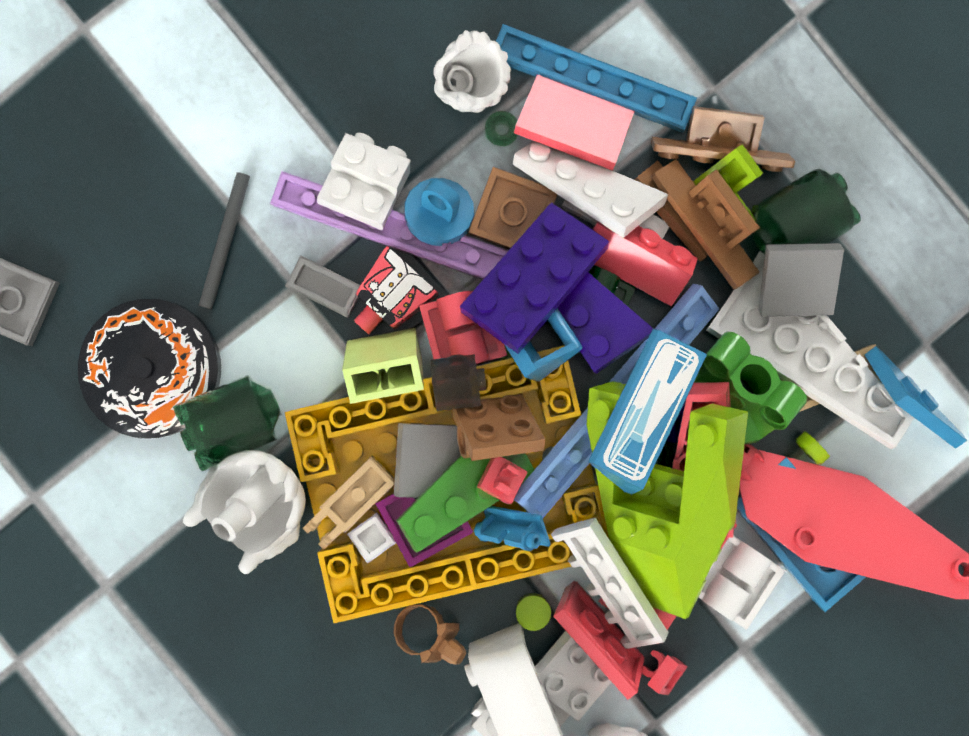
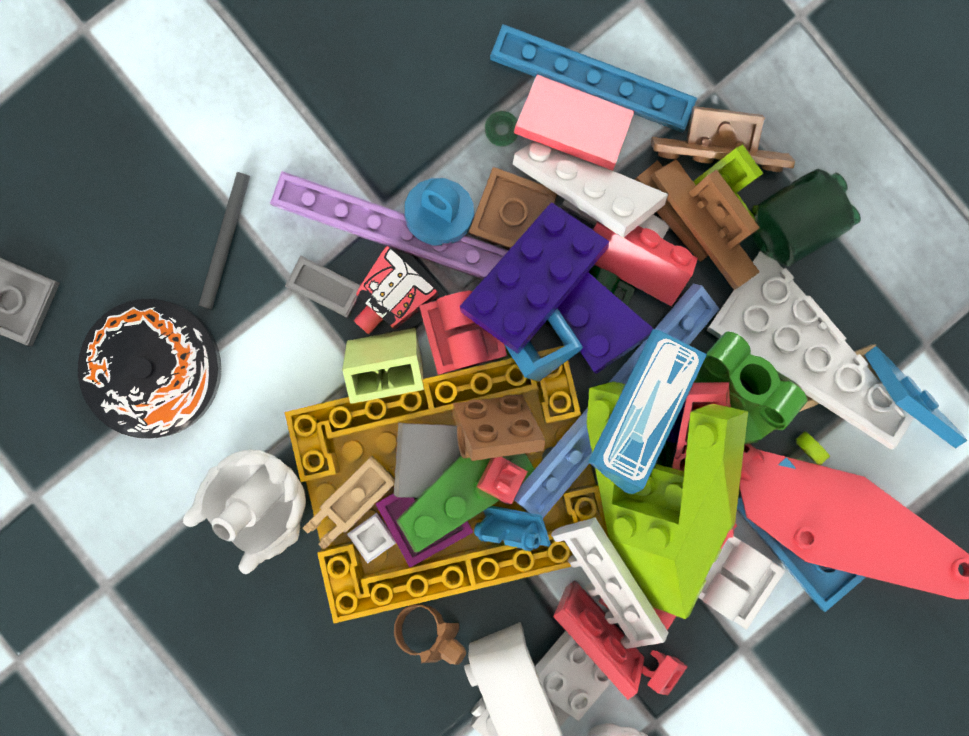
clear green cylinder [173,375,282,472] -> none
white plate [317,133,411,230] -> none
clear smoke brick [431,354,487,411] -> none
white hair [434,30,511,113] -> none
lime tile [516,593,551,631] -> none
light grey tile [758,243,844,316] -> none

